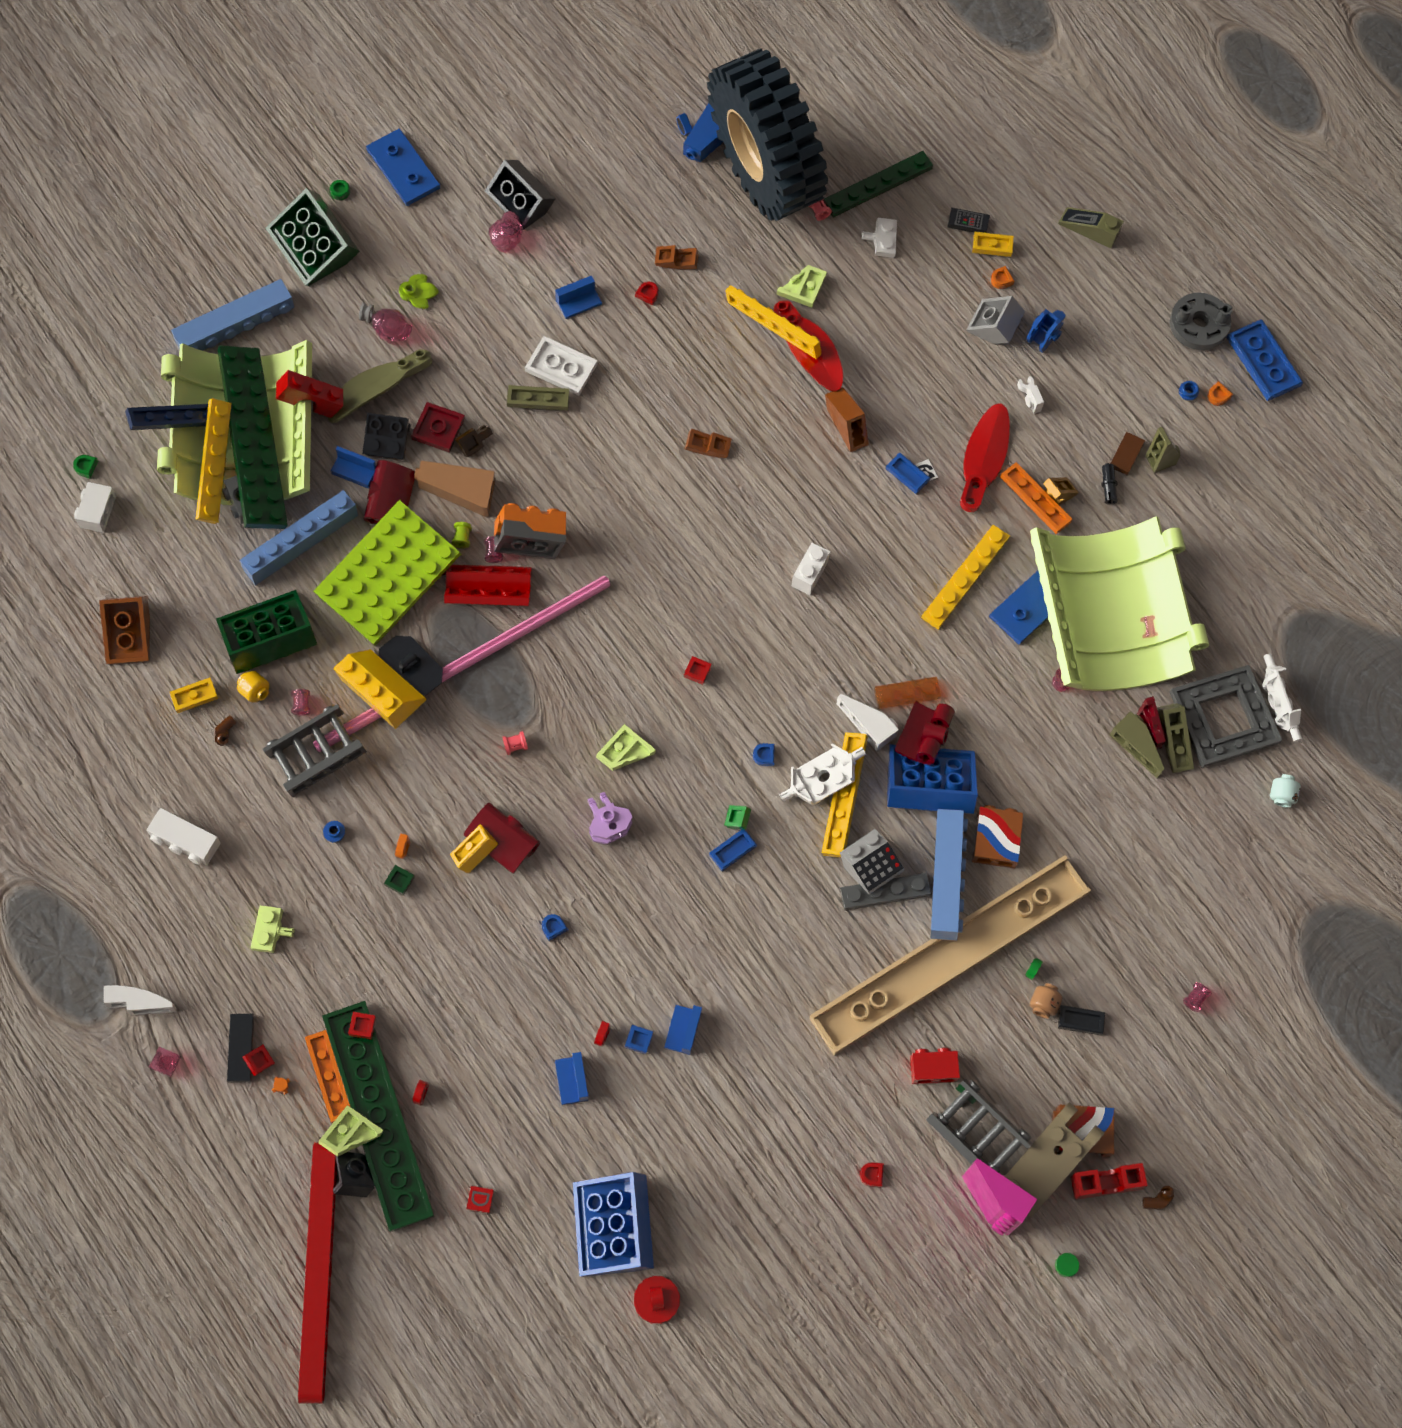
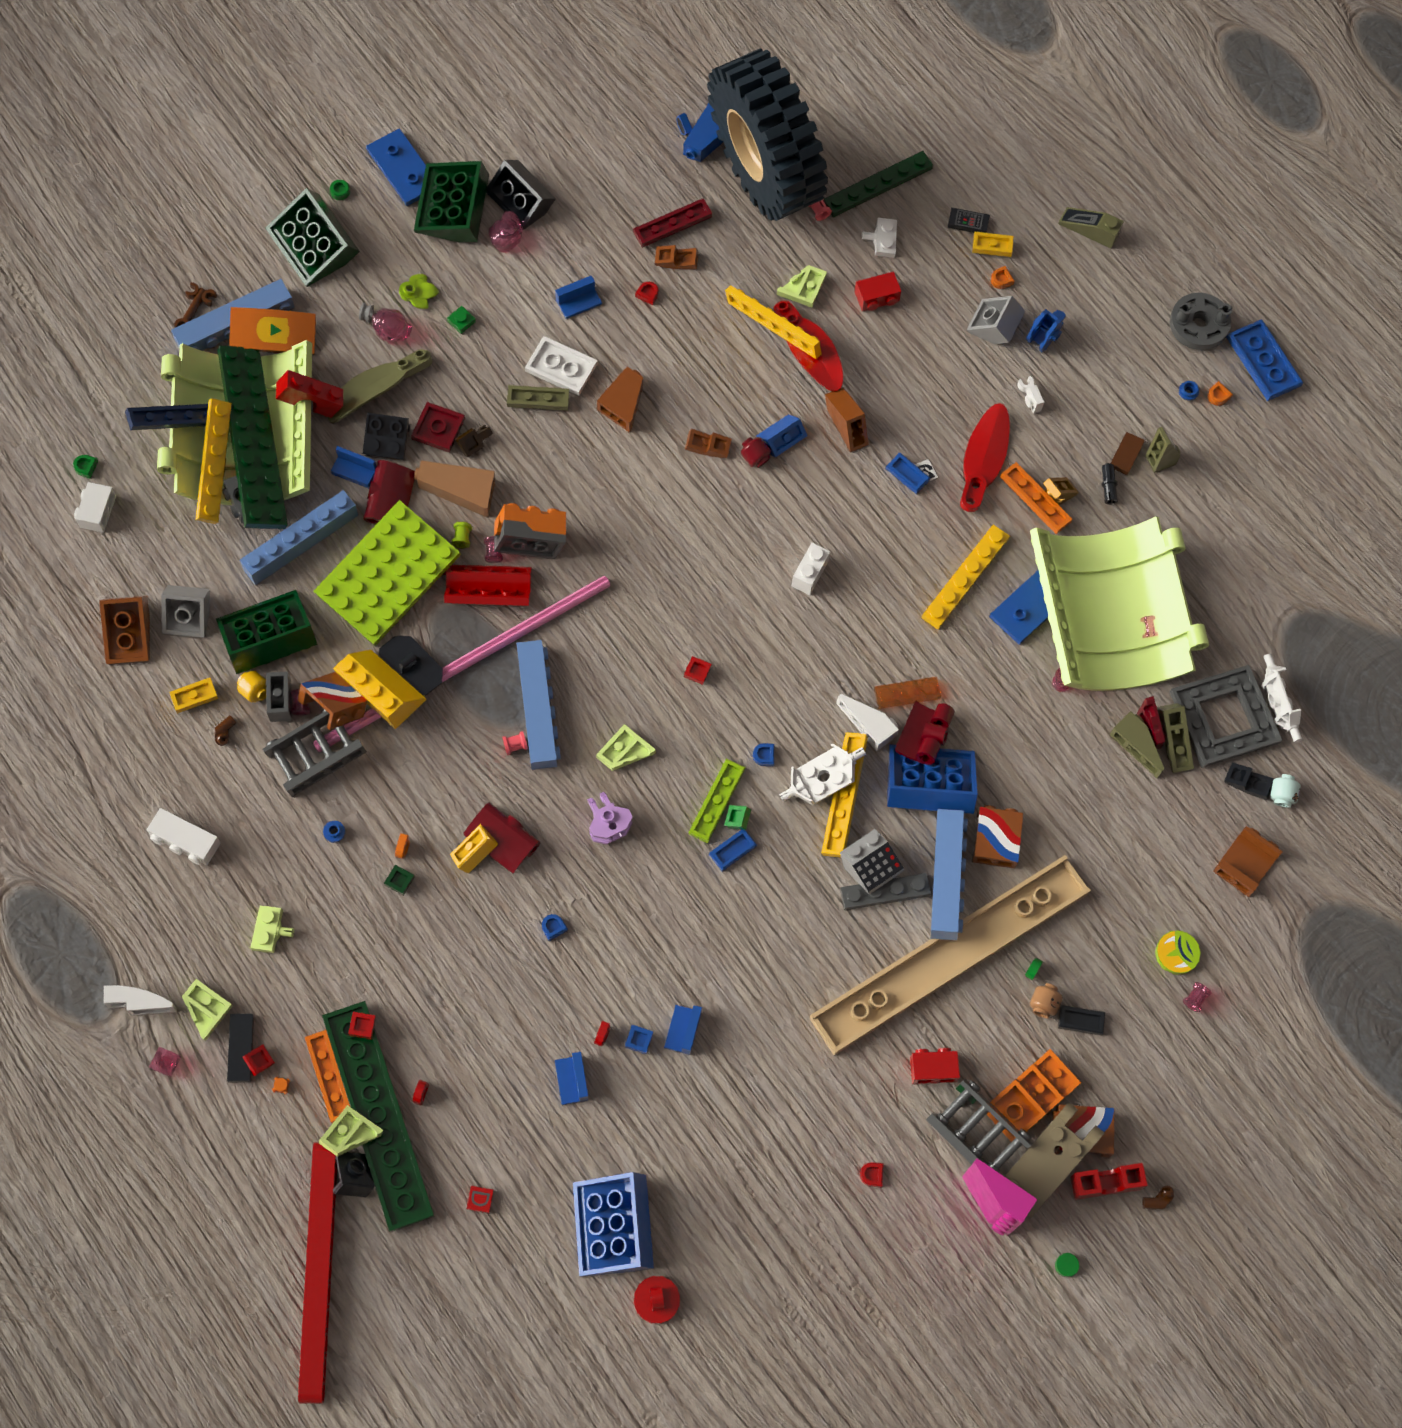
none -> light grey slope [161,585,210,638]
none -> reddish brown bar [174,282,217,328]
none -> yellowish green wing [182,979,233,1041]
none -> orange slope [229,307,316,355]
none -> dark grey brick [266,671,292,722]
none -> dark orange panel [298,672,367,730]
none -> dark green slope [413,161,489,242]
none -> green plate [447,306,476,334]
none -> medium blue brick [516,640,561,770]
none -> dark orange slope [597,367,643,432]
none -> dark red plate [633,198,712,248]
none -> lime tile [688,759,746,843]
none -> dark red head [741,437,771,468]
none -> blue panel [756,414,808,457]
none -> red brick [854,271,902,311]
none -> orange slope [987,1049,1081,1142]
none -> tile [1155,930,1201,975]
none -> dark orange panel [1213,826,1283,897]
none -> black slope [1224,762,1274,800]

